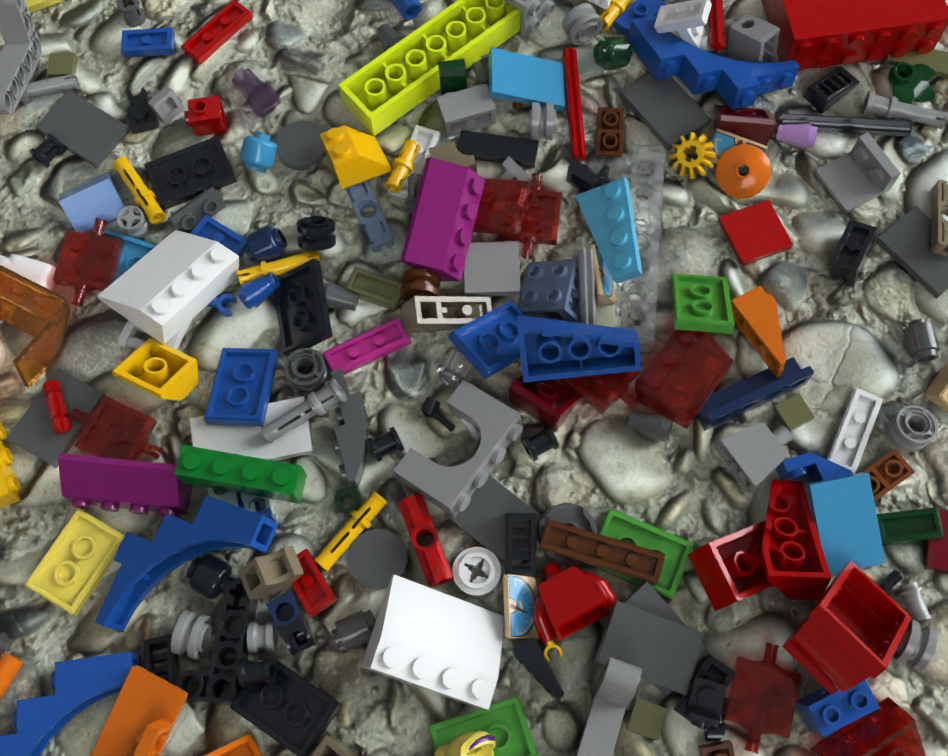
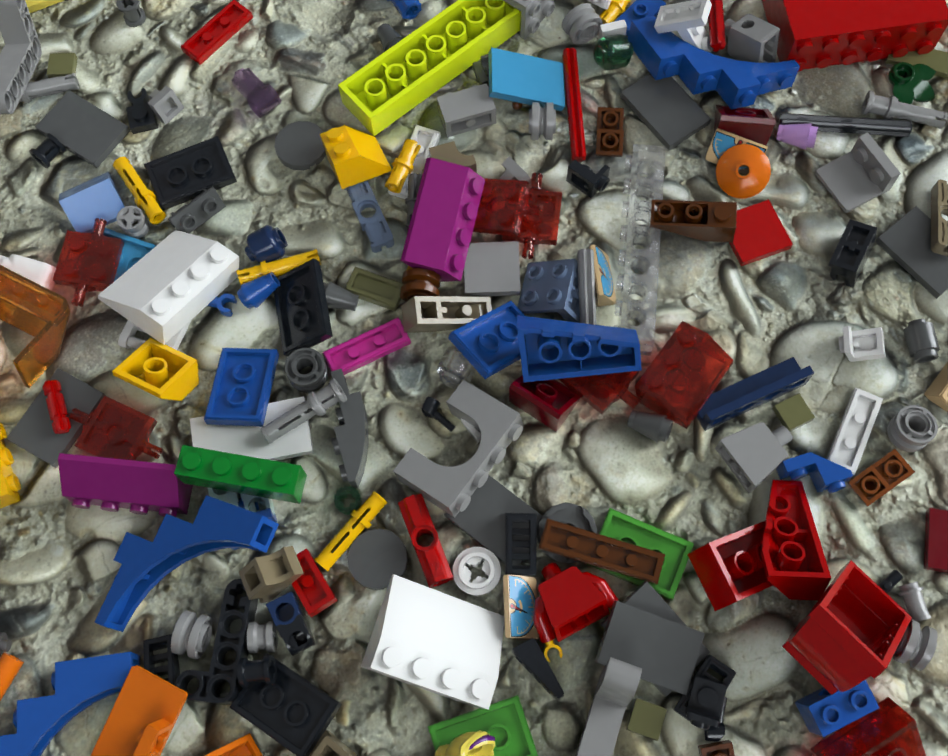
light yellow tile [24,508,125,616] -> none
blue plate [121,27,175,58] -> none
red brick [184,95,227,136] -> none
black head [186,554,235,599] -> none
blue plate [190,215,247,259] -> none
dark azure head [240,131,278,173] -> none
black wheel [296,216,336,251] -> none
dark grey brick [331,610,376,651] -> none
black bush [367,427,405,462] -> none
dark green tile [438,59,467,96] -> none
black tile [457,130,539,168] -> none
black bush [521,425,559,462] -> none
medium azure wing [575,177,643,284] -> none
yellow gear [669,132,716,180] -> none
bright green tile [670,273,735,334] -> none
clear red plate [724,643,801,754] -> none
orange slope [731,285,786,378] -> none
black slope [804,66,860,114] -> none
dark azure tile [806,472,886,574] -> none
dark green tile [877,507,944,546] -> none
none -> white tile [598,20,627,48]
none -> reddish brown slope [650,200,737,242]
none -> white bracket [839,326,886,362]

